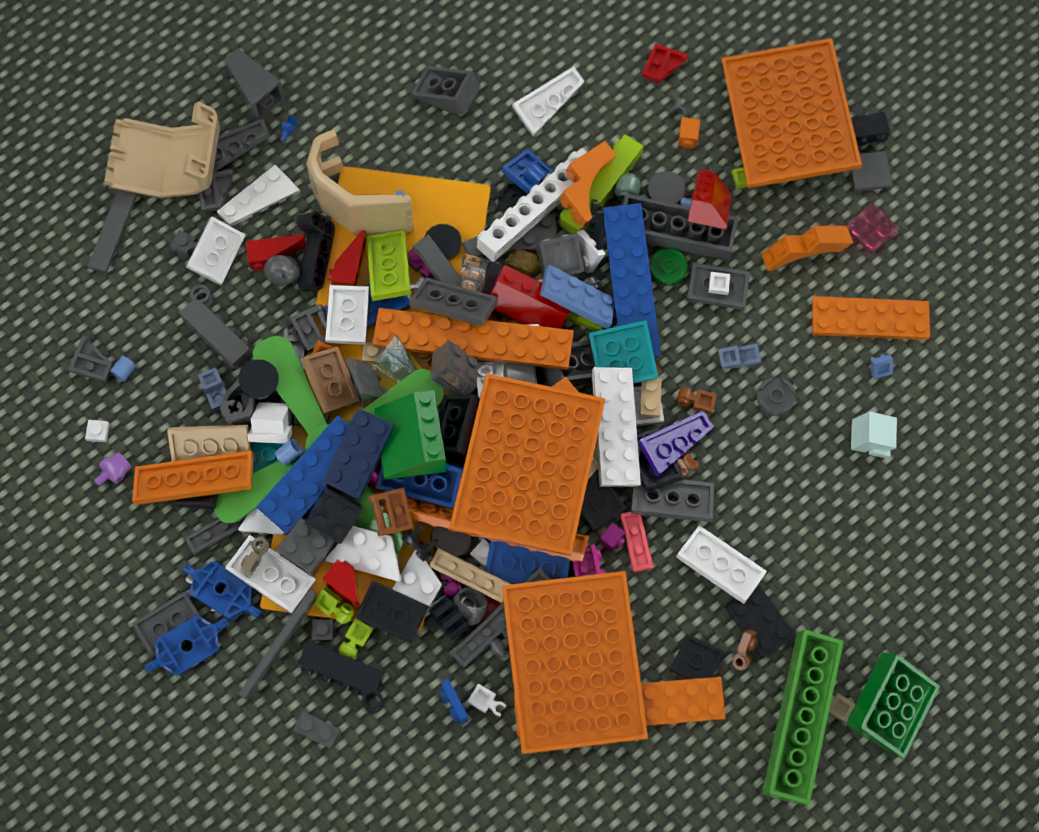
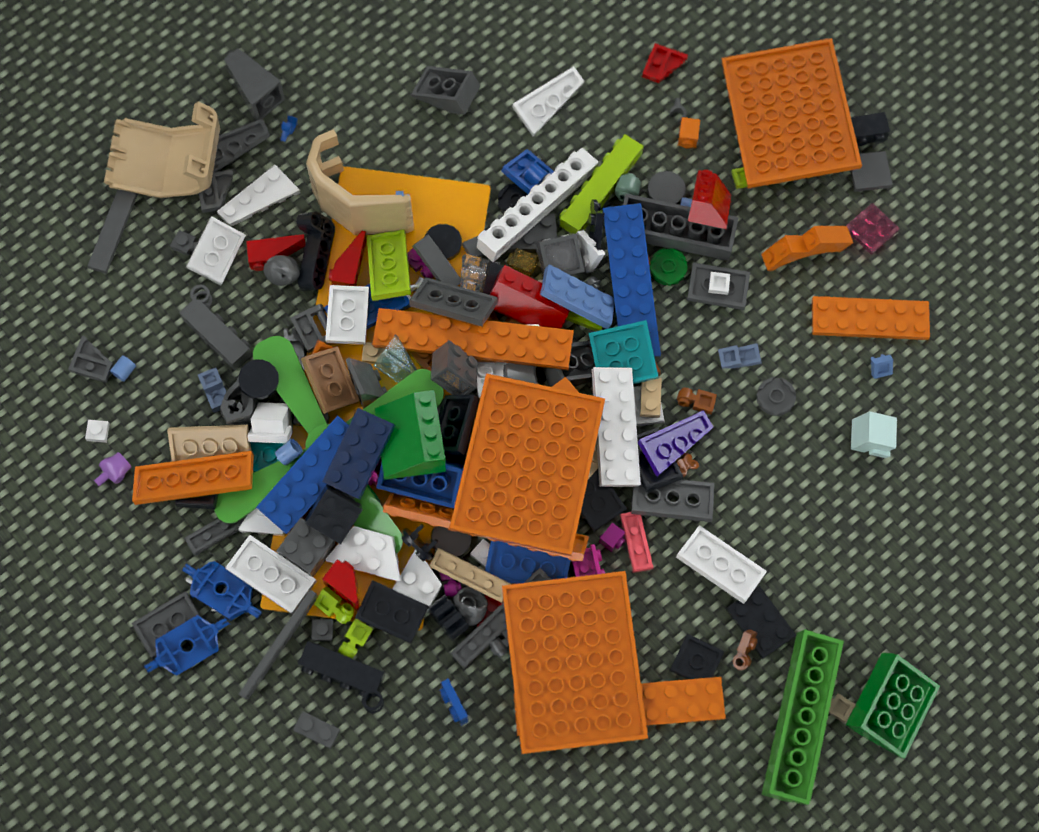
dark tan plate [241,537,269,577] -> none
dark orange plate [368,488,414,536] -> none
white plate [467,684,506,717] -> none
orange arch [559,141,617,228] -> none

